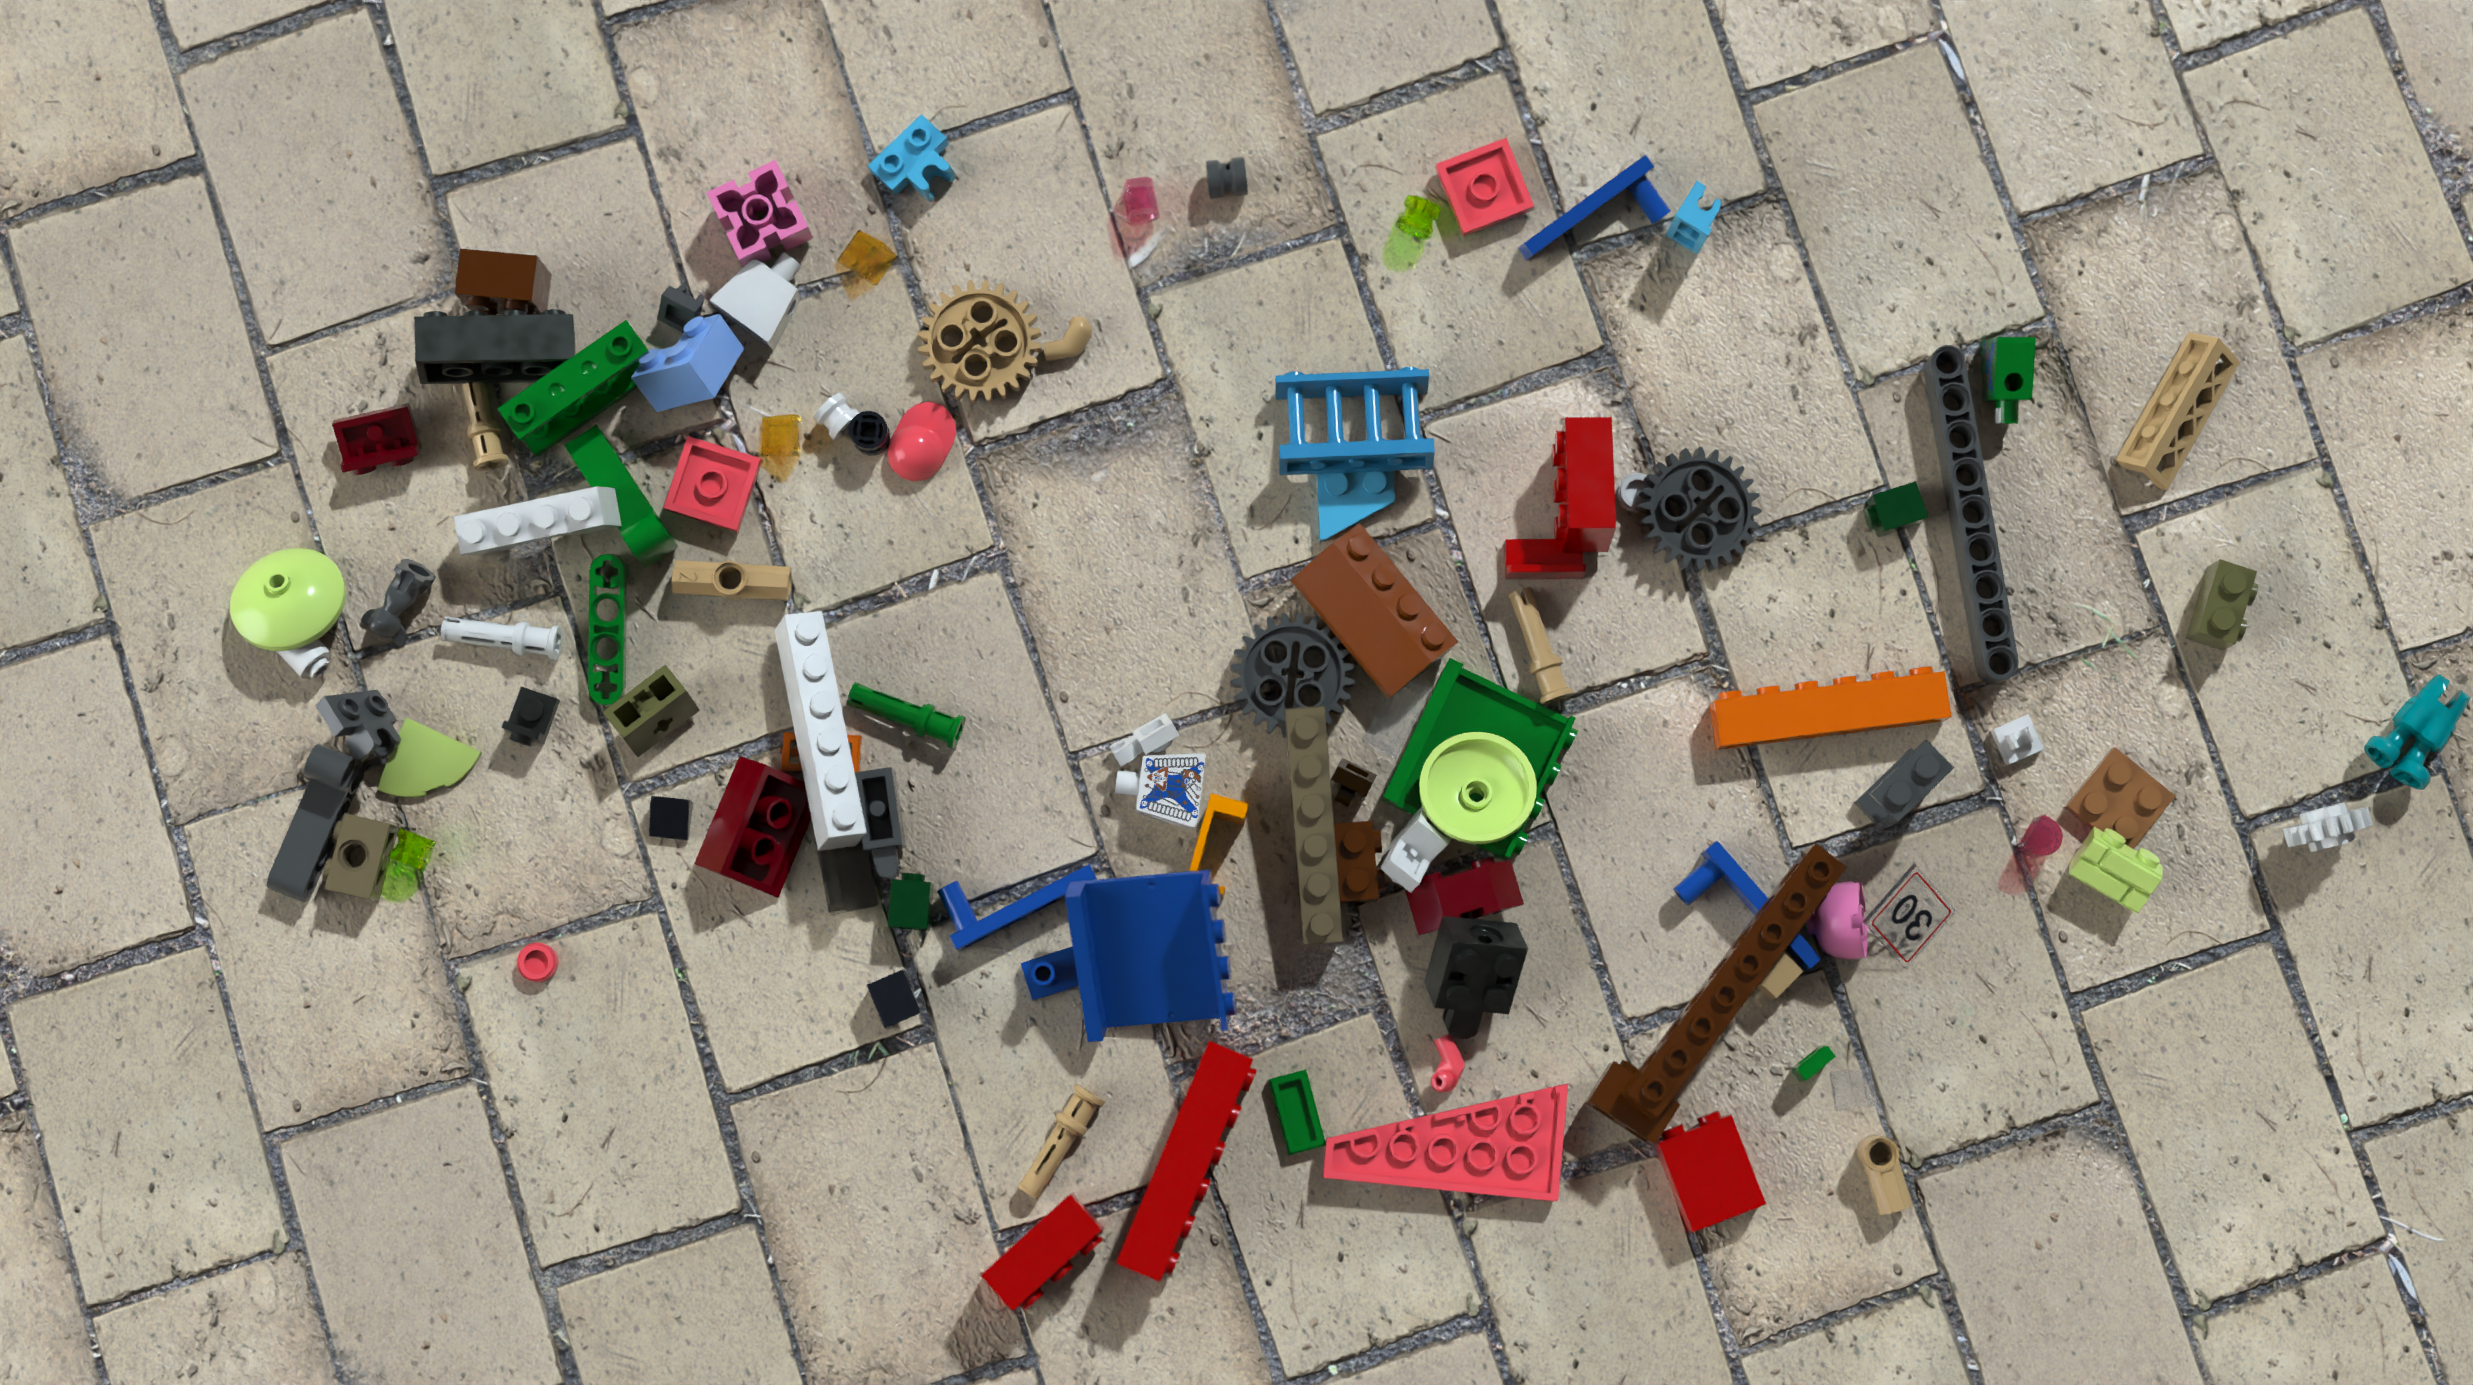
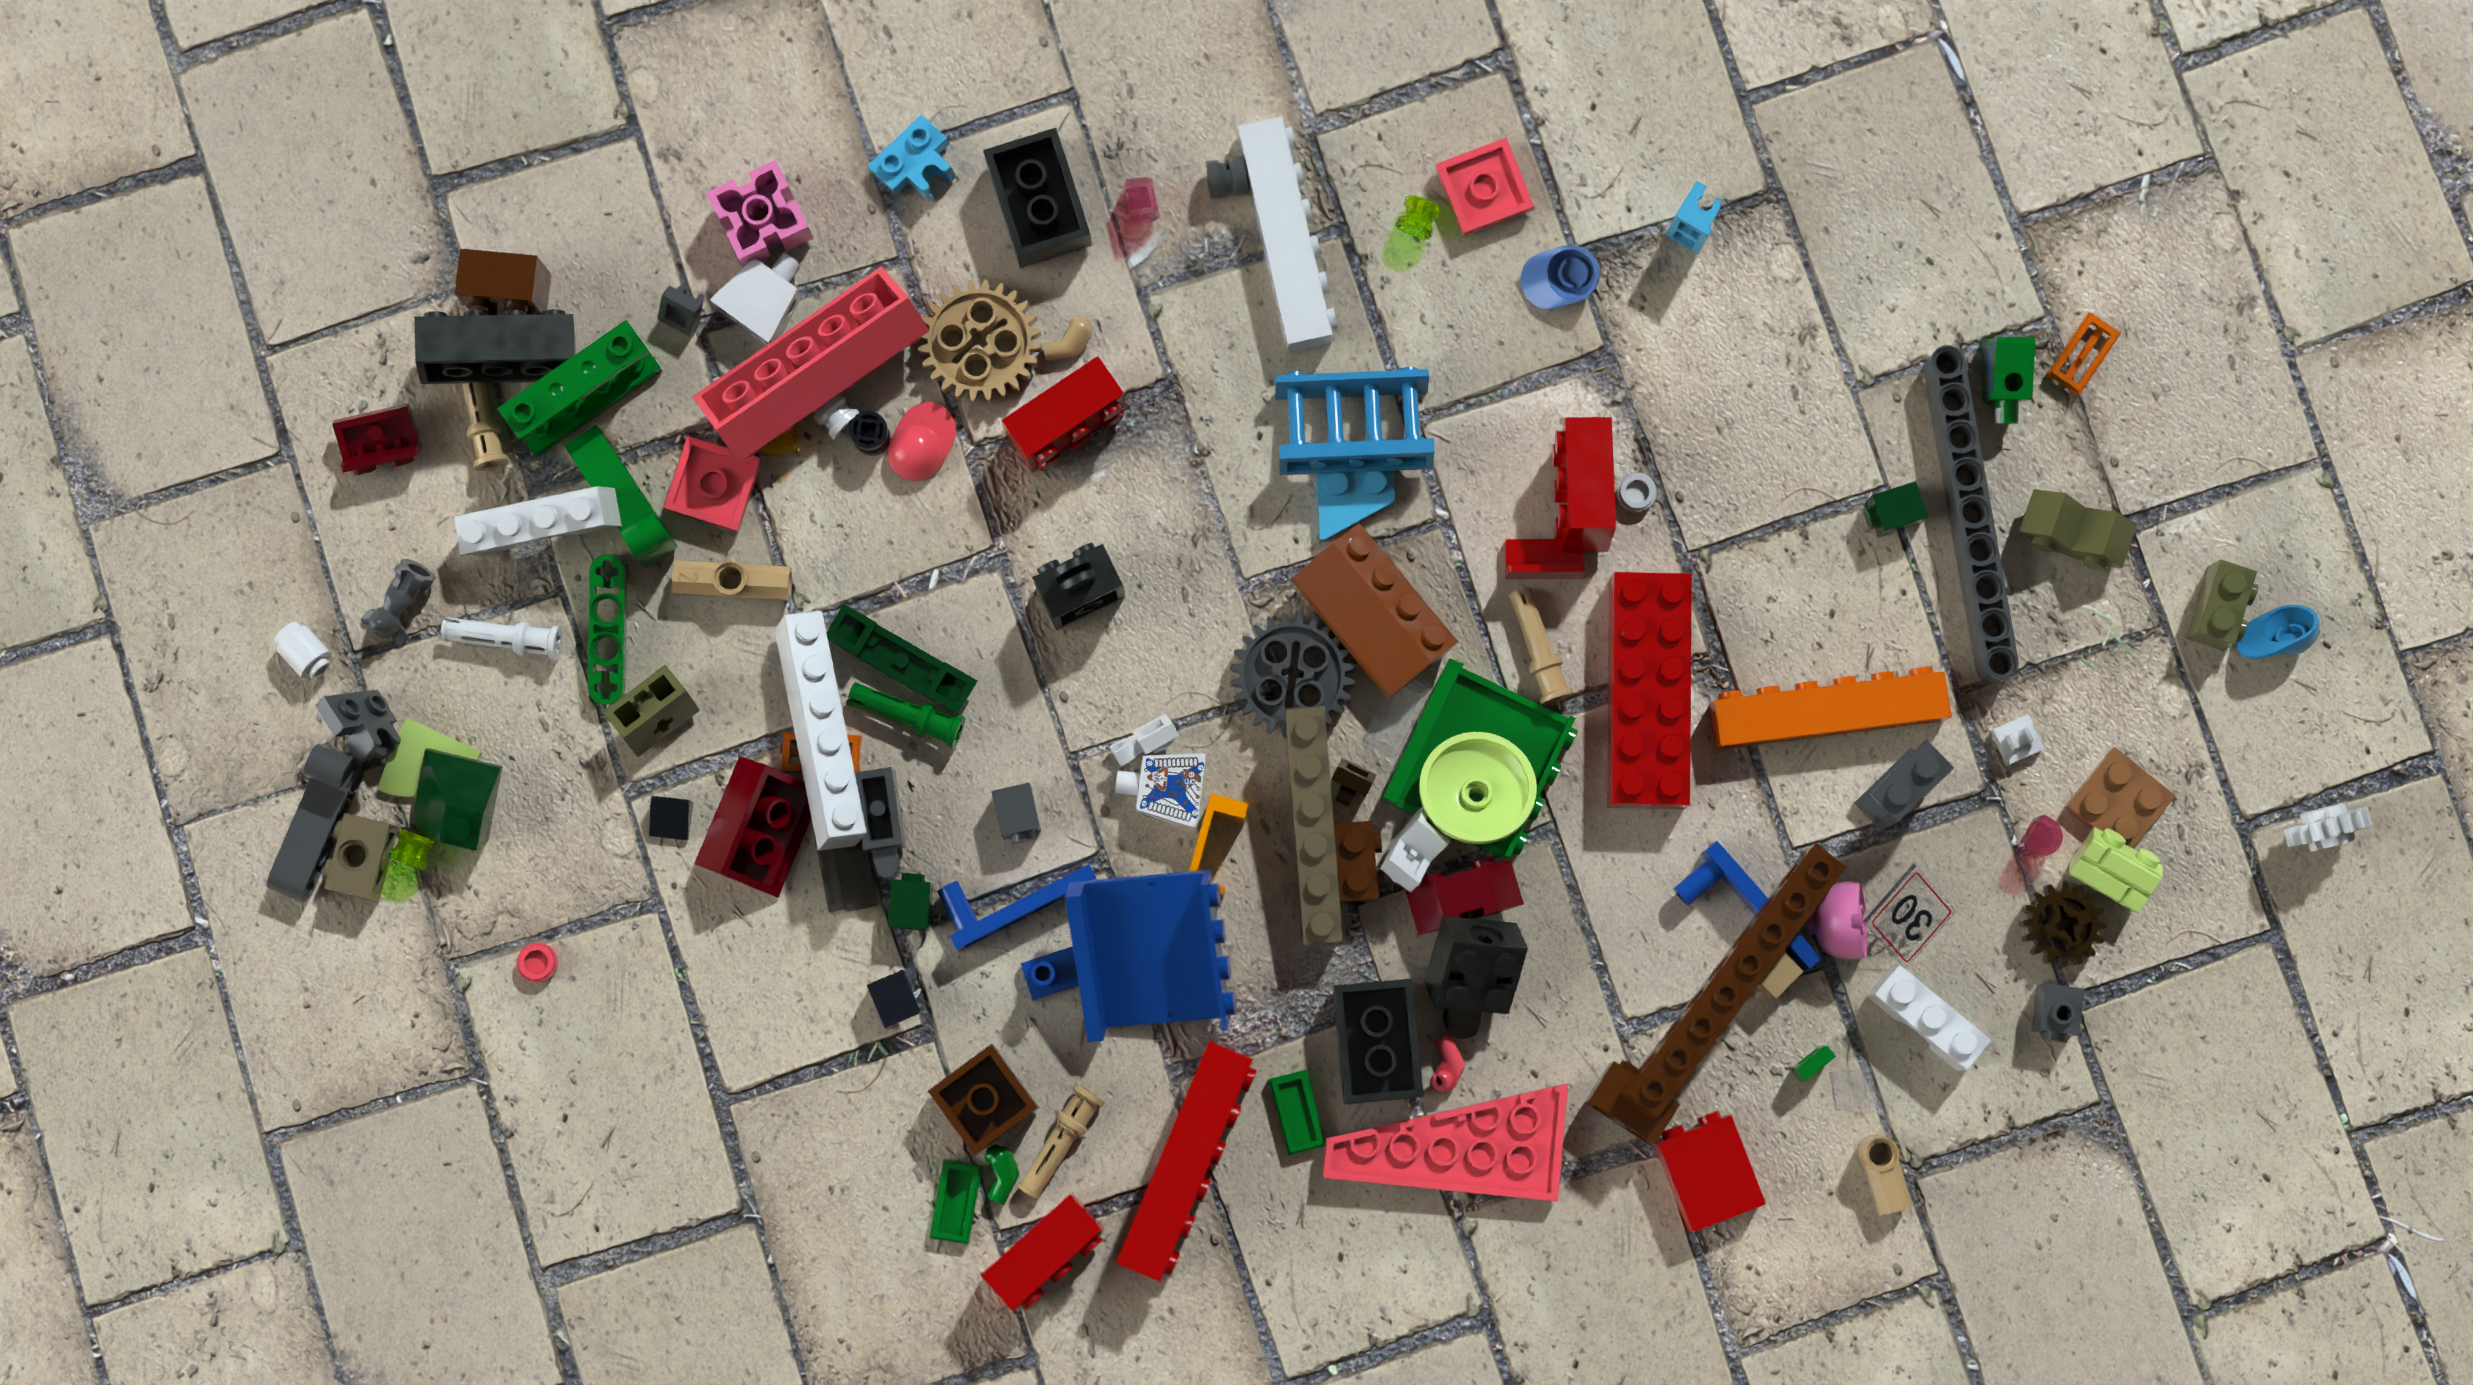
yellowish green dish [230,548,346,651] -> none
pearl dark grey bracket [501,687,560,747] -> none
light blue brick [631,314,745,412] -> none
clear yellow slope [837,230,896,285] -> none
blue piece [1518,155,1671,260] -> none
dark grey gear [1636,447,1762,573] -> none
tan fence [2116,332,2240,490] -> none
teal piece [2364,674,2470,790] -> none
none -> dark green slope [411,748,503,851]
none -> coral brick [692,266,929,462]
none -> dark green slope [826,603,978,715]
none -> reddish brown brick [928,1044,1040,1155]
none -> green tile [930,1159,983,1244]
none -> pearl dark grey brick [983,128,1092,268]
none -> green arm [985,1144,1019,1205]
none -> dark grey brick [991,782,1042,844]
none -> red brick [1001,356,1126,473]
none -> pearl dark grey brick [1032,543,1125,630]
none -> white brick [1238,116,1338,353]
none -> pearl dark grey brick [1332,978,1424,1105]
none -> medium blue cap [1520,245,1600,309]
none -> red brick [1607,572,1692,810]
none -> white arch [1867,964,1991,1072]
none -> olive brick [2019,489,2137,571]
none -> dark brown gear [2019,882,2107,967]
none -> dark grey brick [2031,983,2085,1043]
none -> orange tile [2045,312,2121,397]
none -> dark azure cap [2236,605,2320,659]

